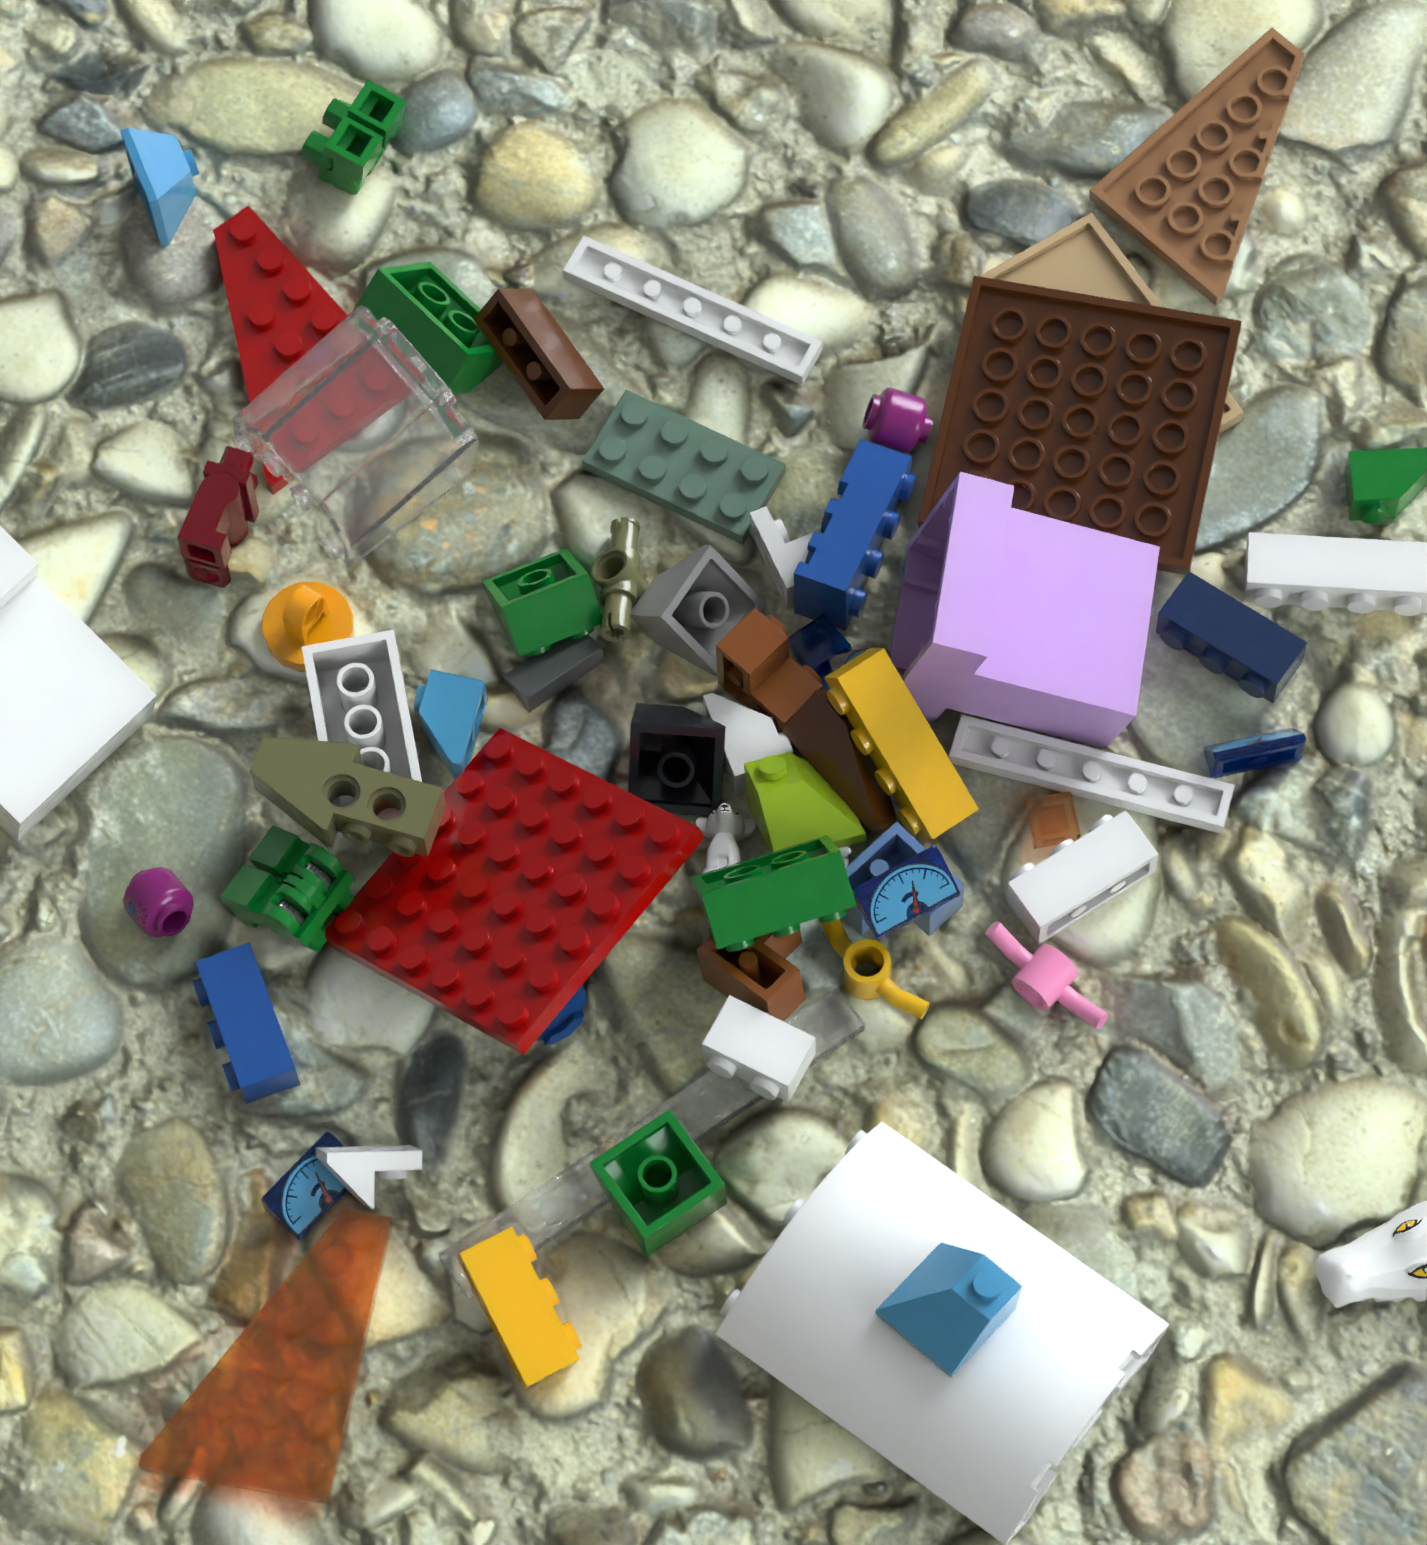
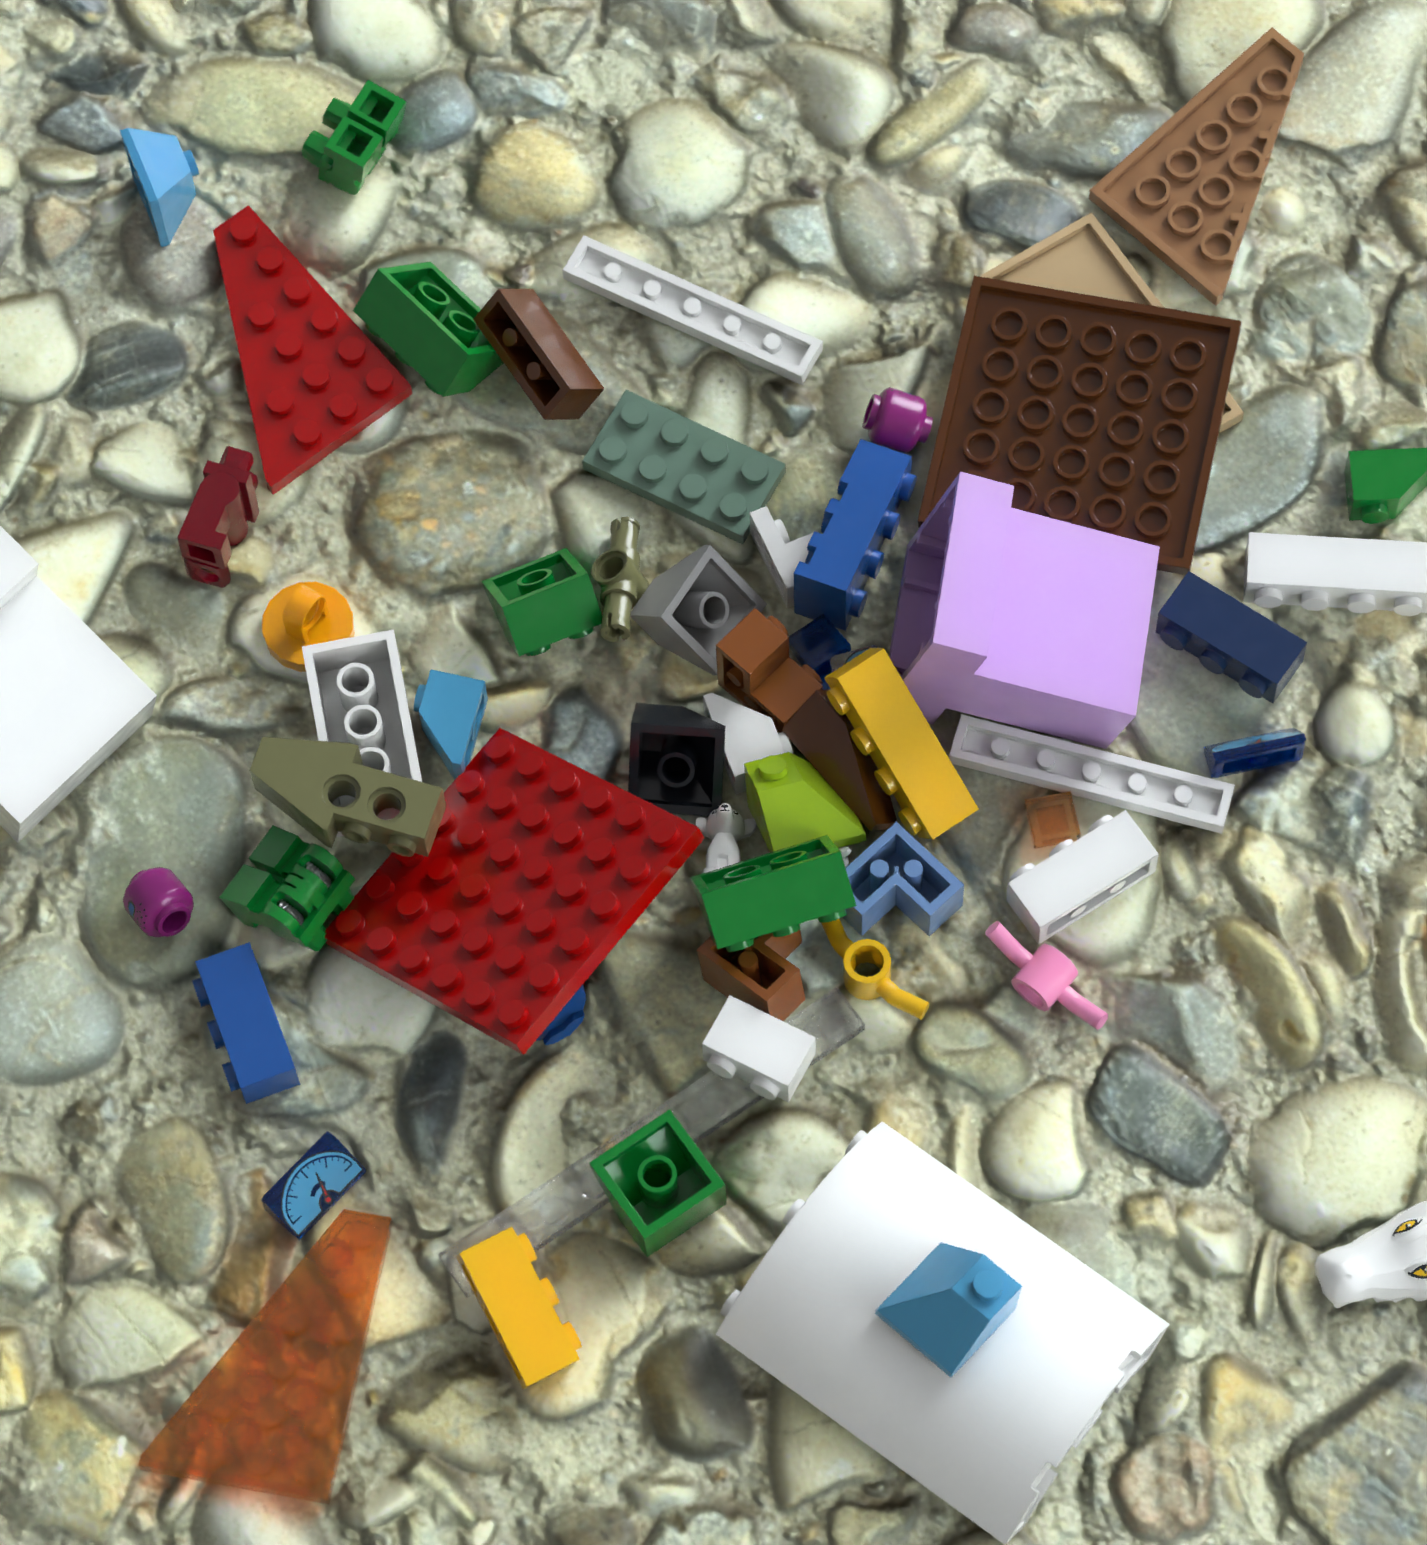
clear windscreen [232,305,479,568] -> none
white slope [316,1145,422,1210] -> none
dark grey slope [502,634,604,713] -> none
slope [853,845,960,941] -> none

